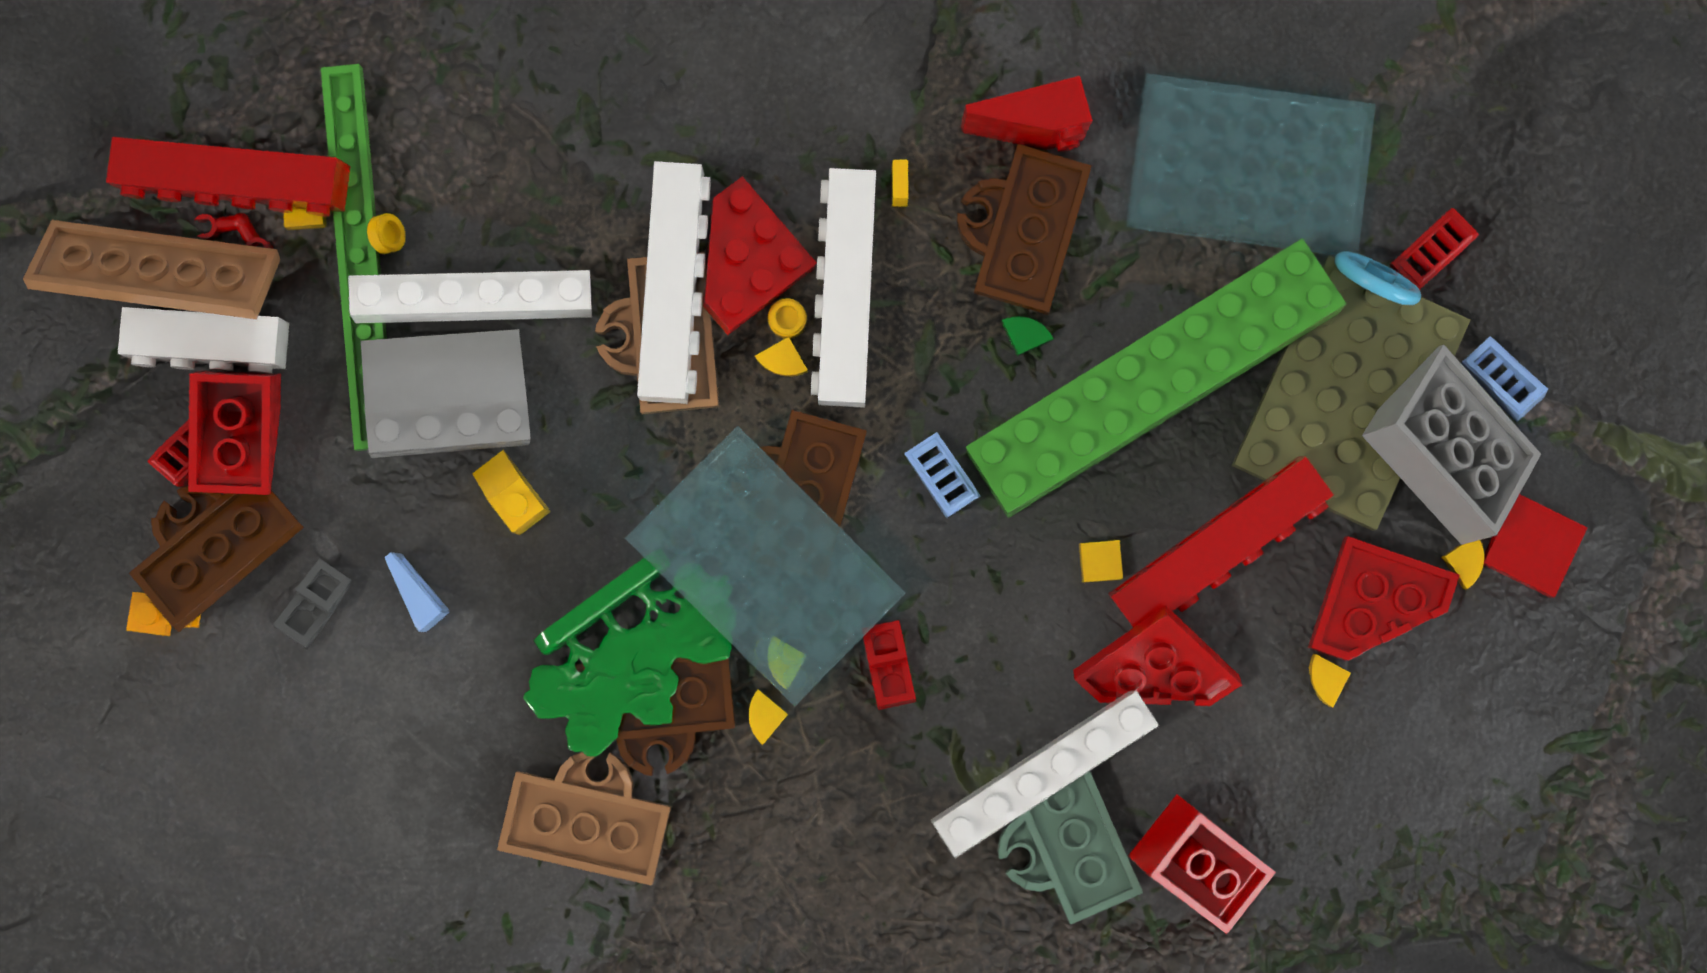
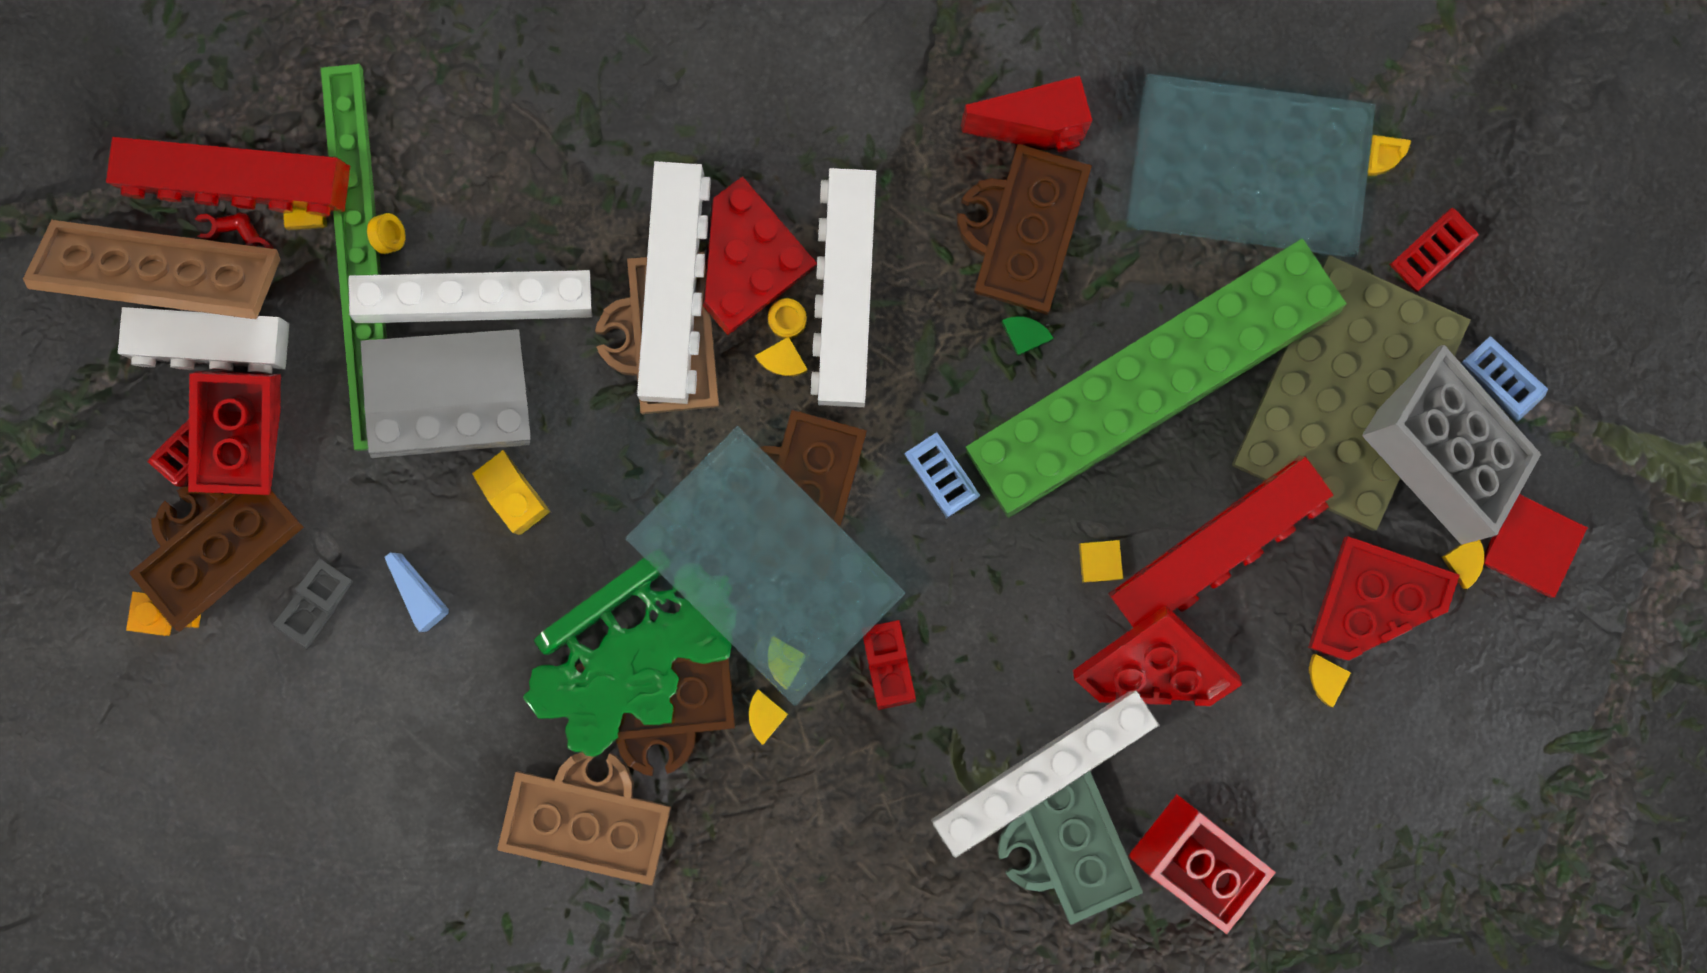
yellow tile [892,160,908,207] -> none
medium azure plate [1334,251,1421,305] -> none
none -> yellow tile [1365,135,1411,176]

